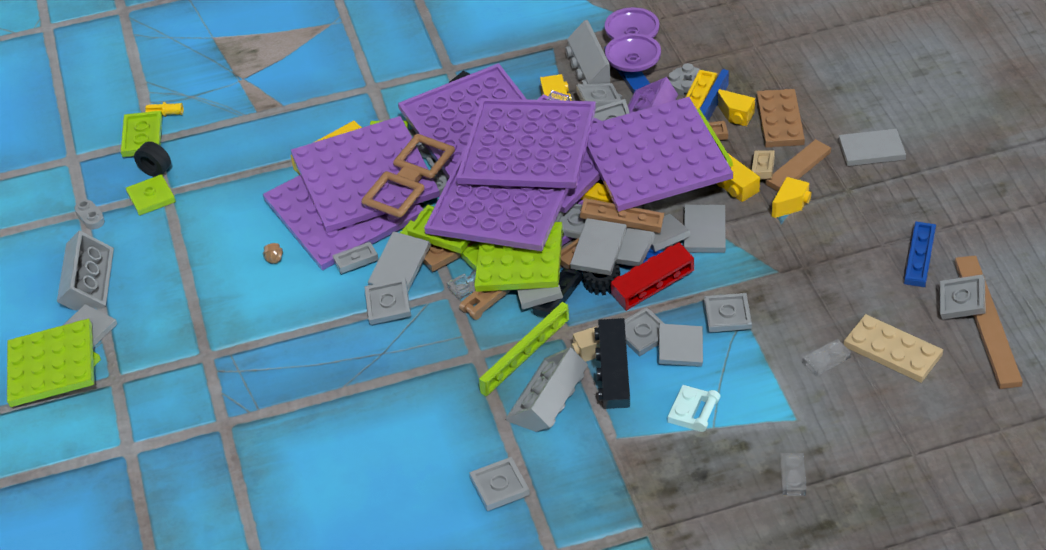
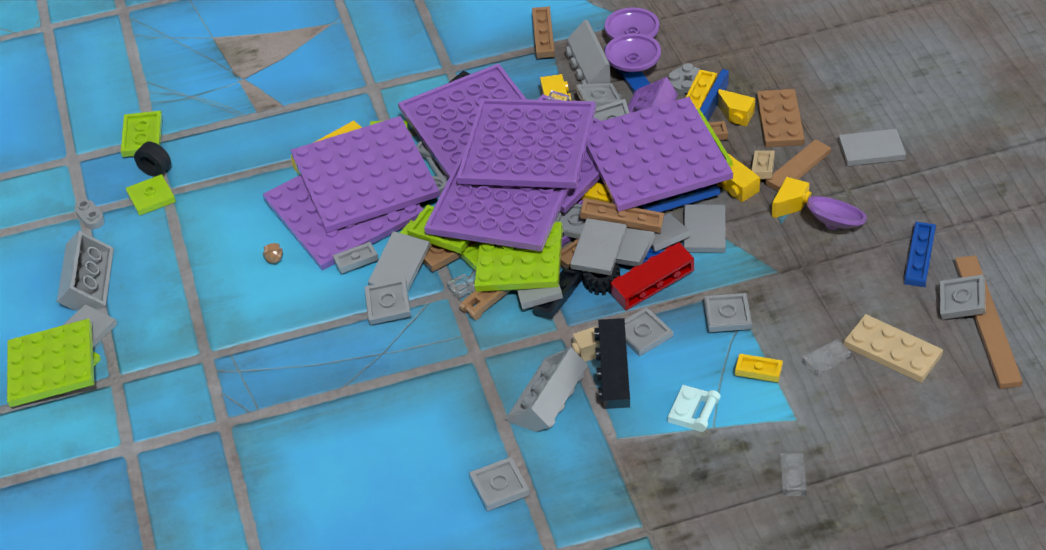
yellow axle [145,102,184,117] -> none
medium nougat bar [361,134,455,218] -> none
lime tile [479,302,569,396] -> none
light grey tile [659,324,703,367] -> none
none -> medium nougat plate [532,6,555,58]
none -> blue tile [639,184,720,212]
none -> yellow plate [735,353,783,383]
none -> medium lavender dish [807,196,867,230]

